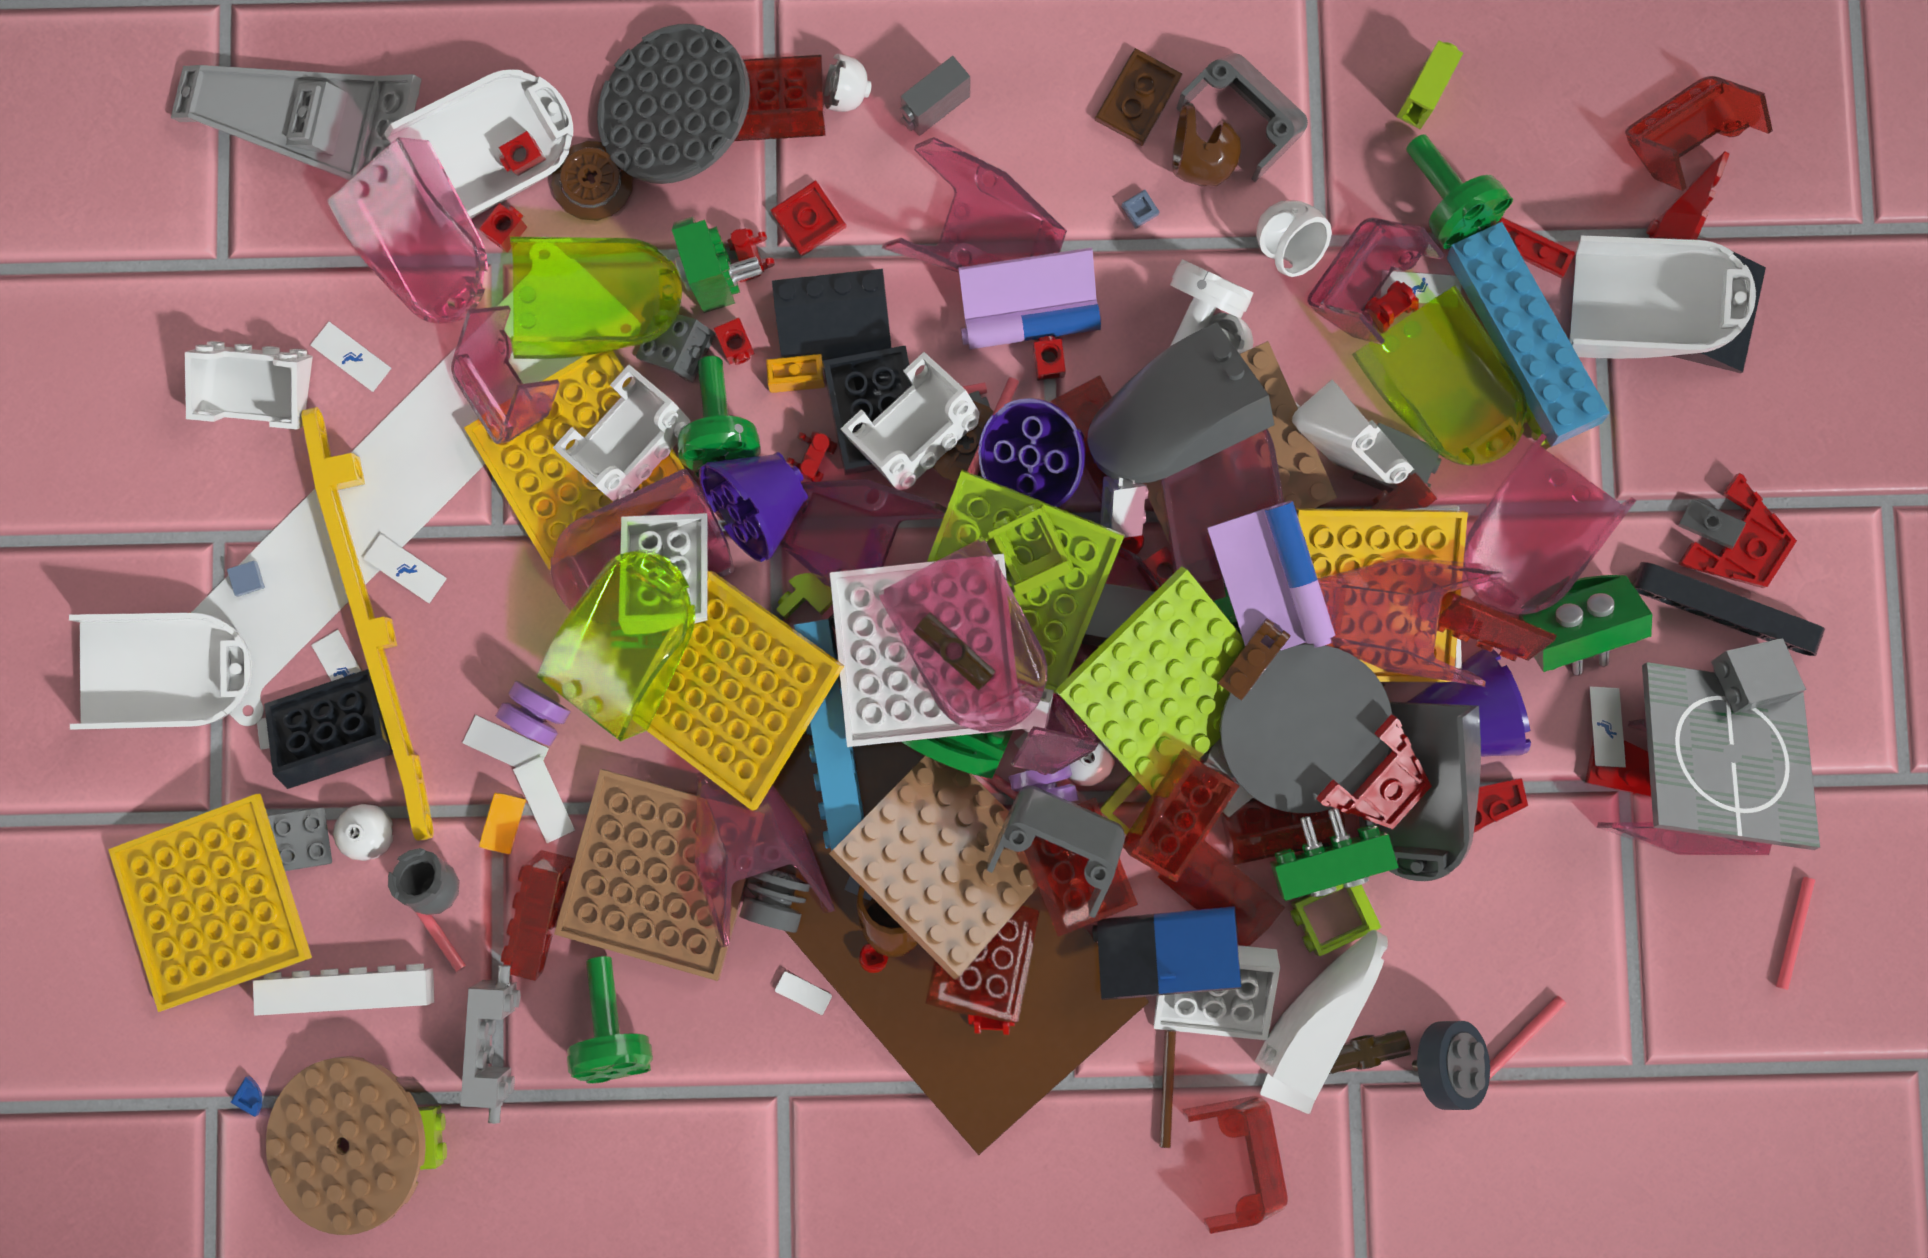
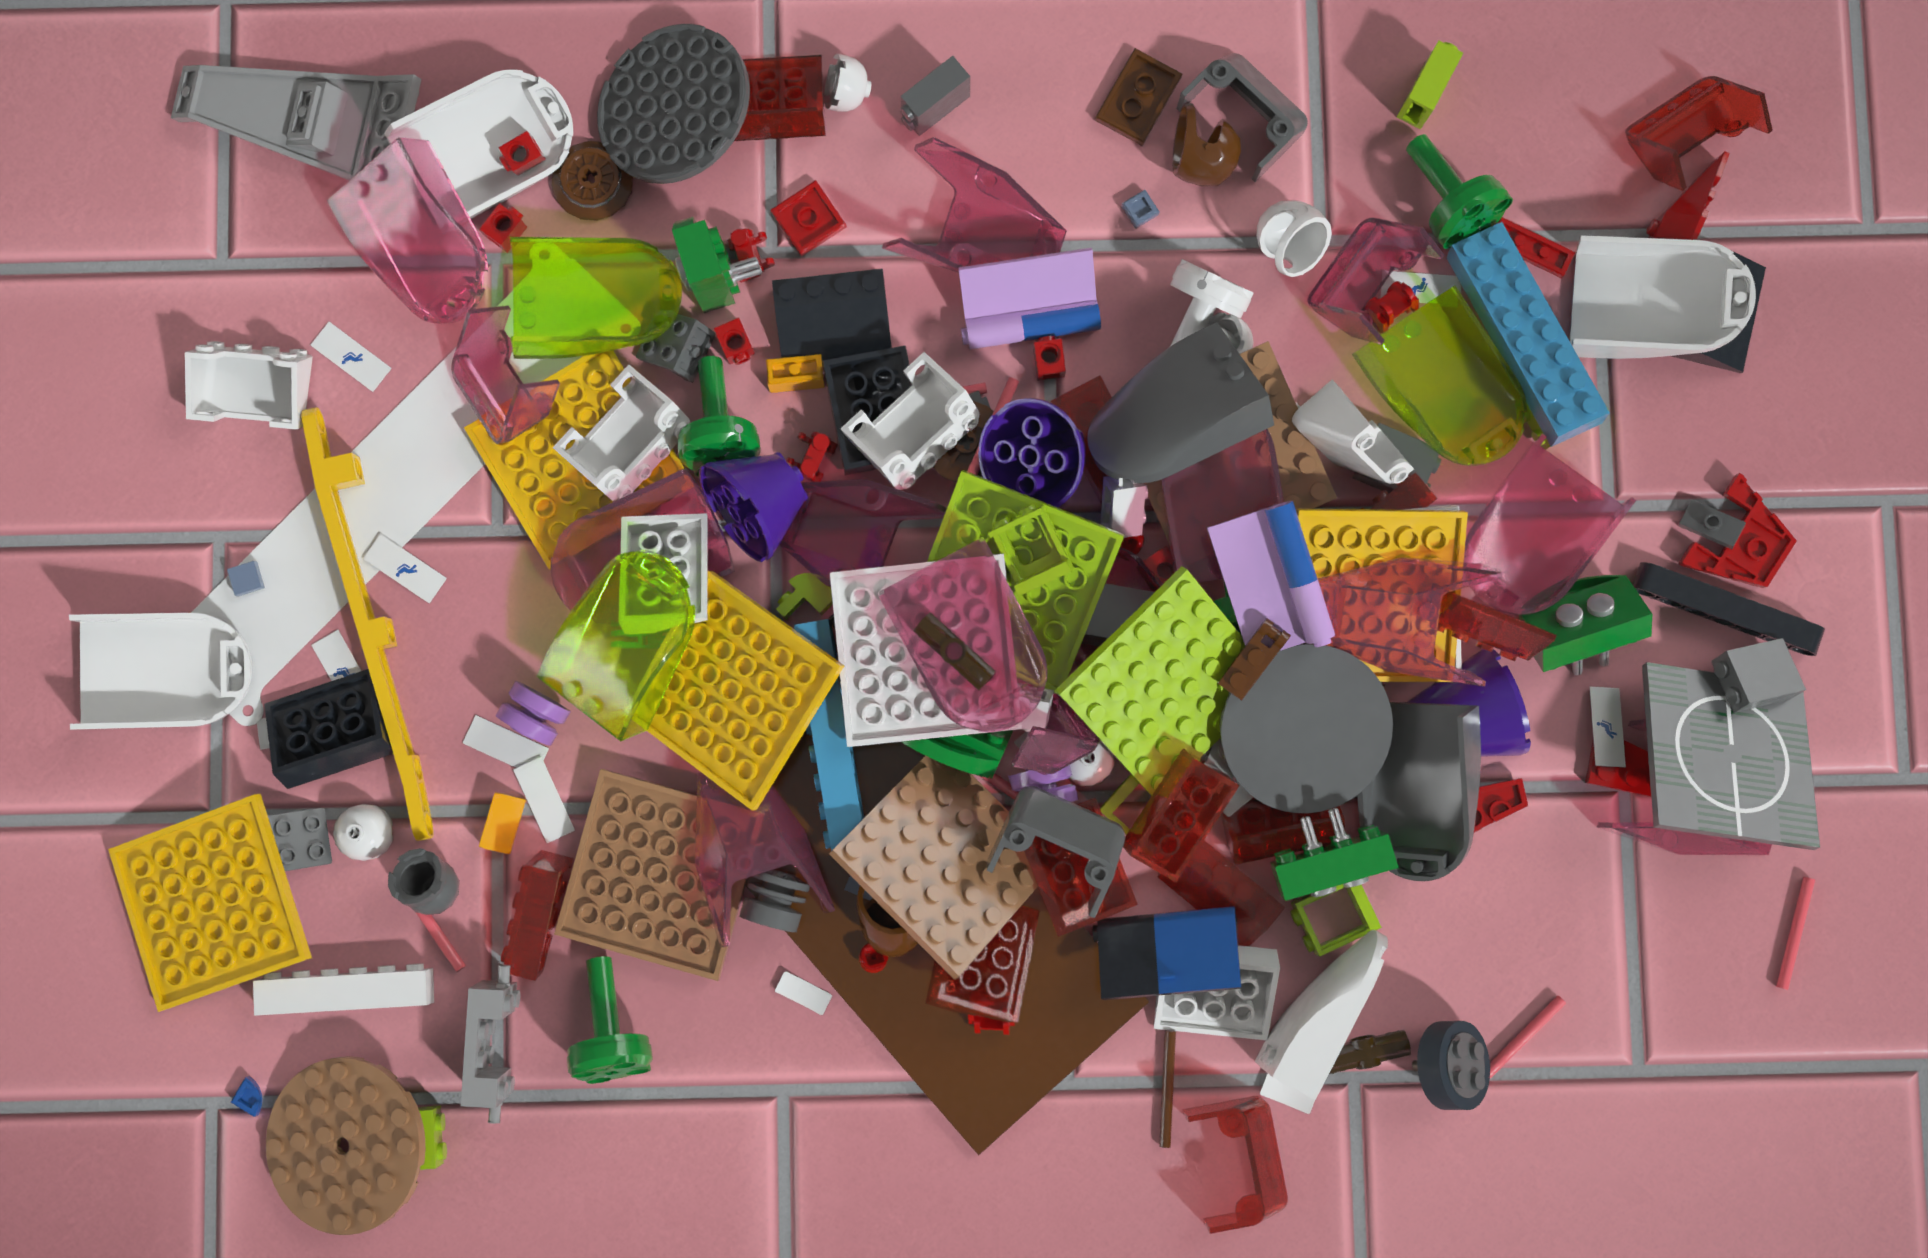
wing [1316,714,1432,829] -> none

